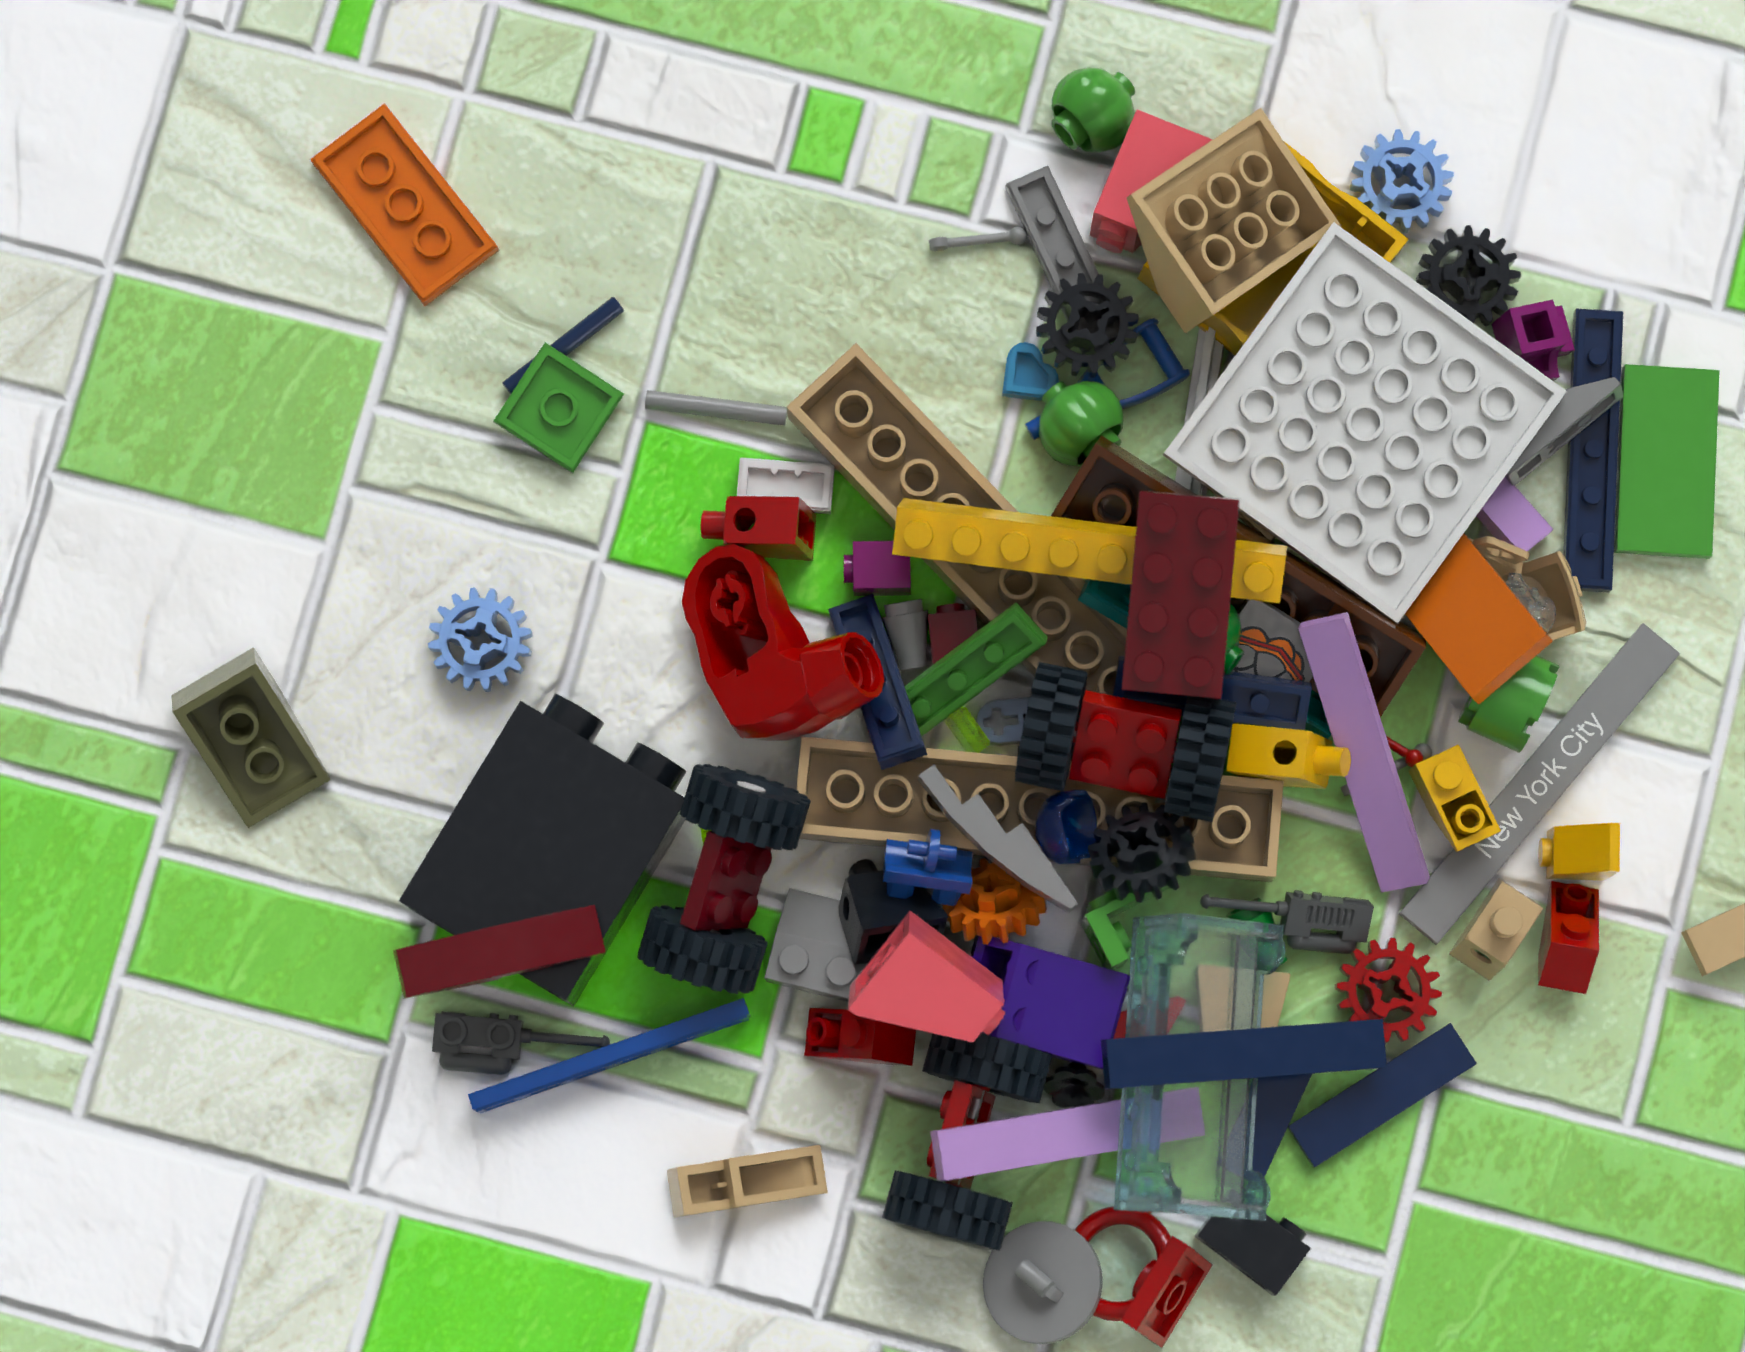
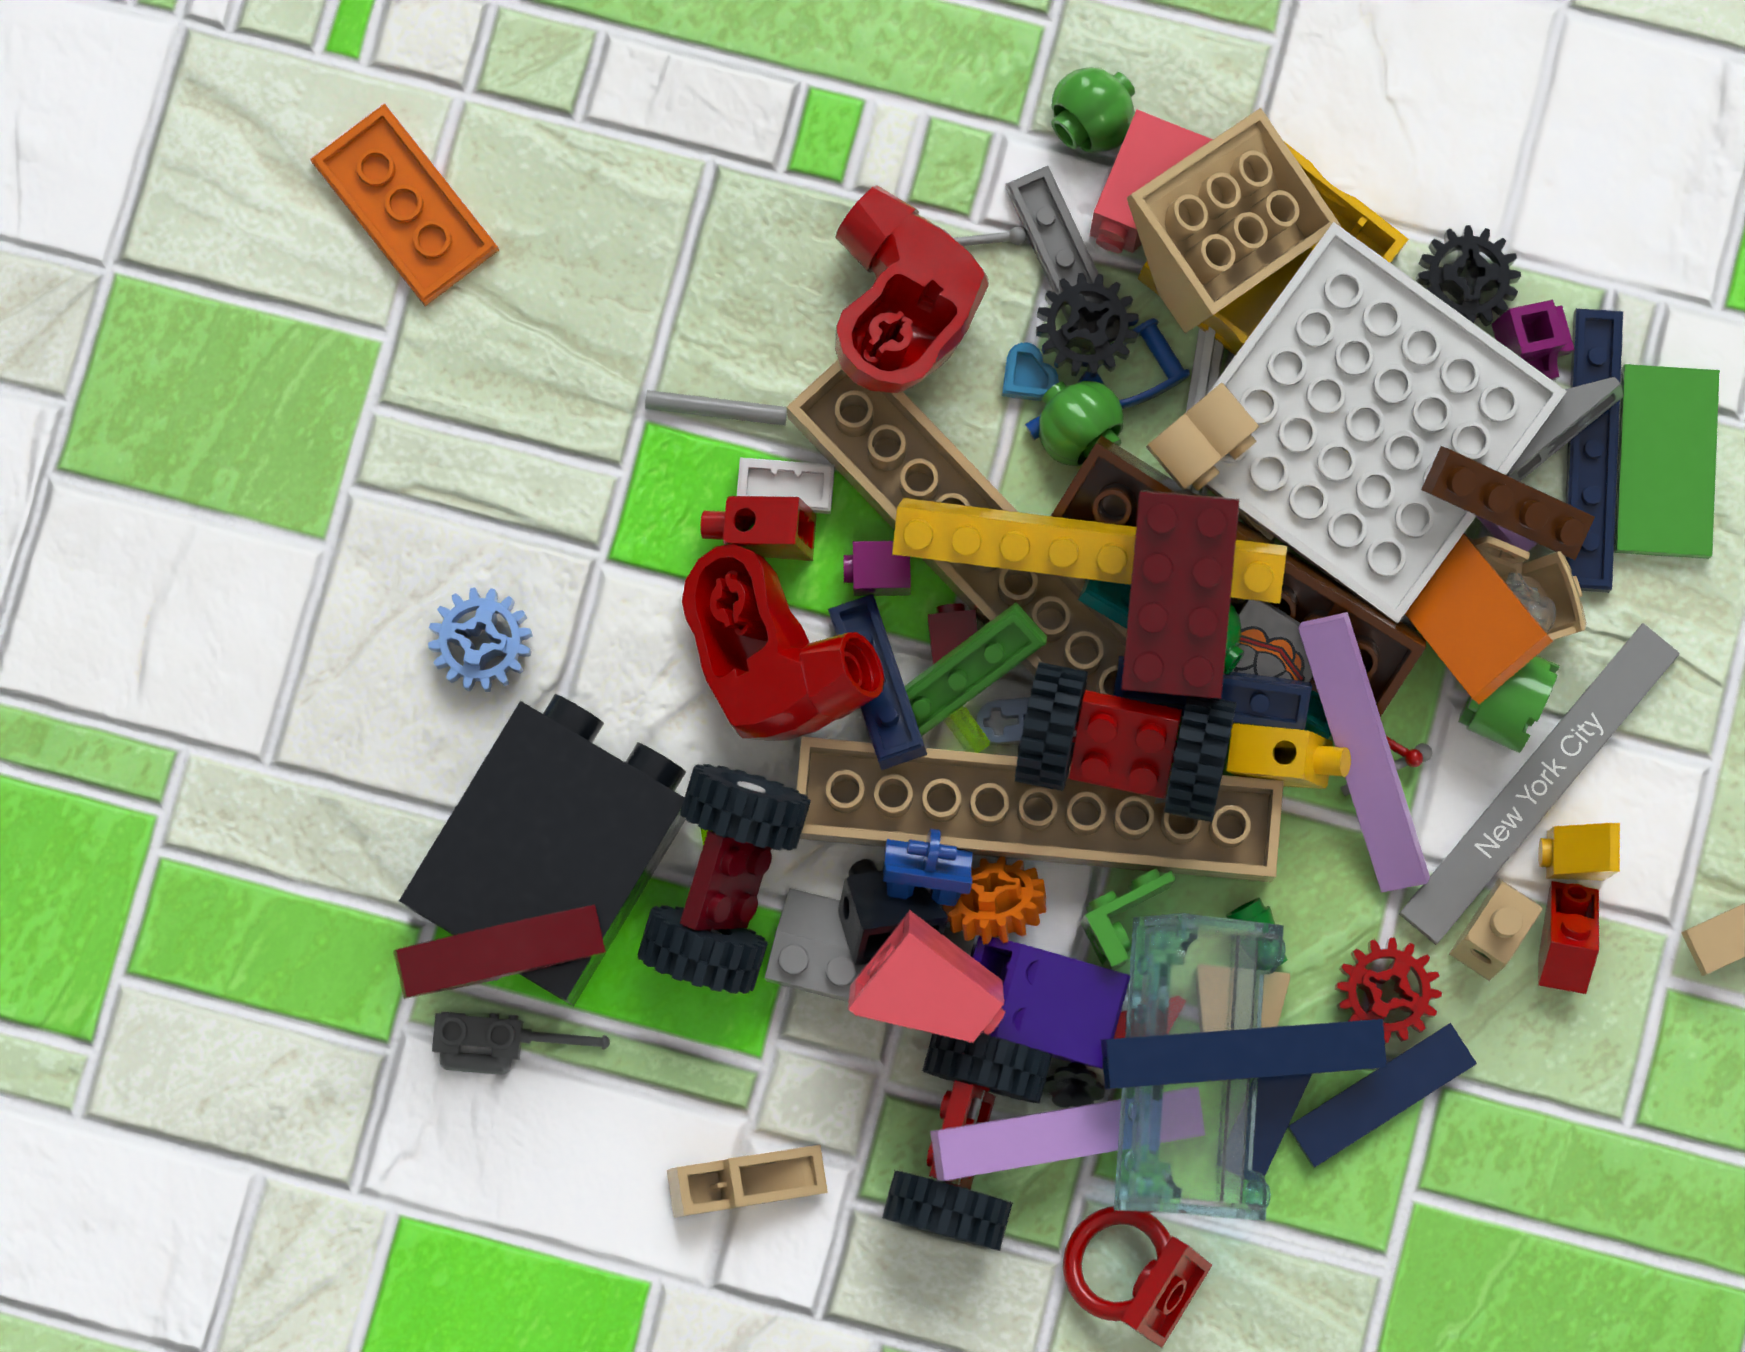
olive slope [171,647,331,828] -> none
blue tile [468,998,751,1114] -> none
bright green tile [493,342,624,474] -> none
dark blue bar [502,296,624,394] -> none
red slope [804,1008,916,1066] -> none
light grey cone [882,599,928,670] -> none
light grey slope [918,764,1078,913] -> none
light grey shield [983,1221,1103,1344] -> none
clear blue hair [1035,790,1097,865] -> none
black gear [1088,802,1196,903] -> none
black brick [1194,1187,1311,1296] -> none
dark grey piece [1200,890,1374,954] -> none
light blue gear [1350,129,1454,234] -> none
yellow slope [1409,744,1501,852] -> none
none -> red piece [835,185,989,393]
none -> tan brick [1146,382,1259,491]
none -> reddish brown plate [1421,446,1595,560]

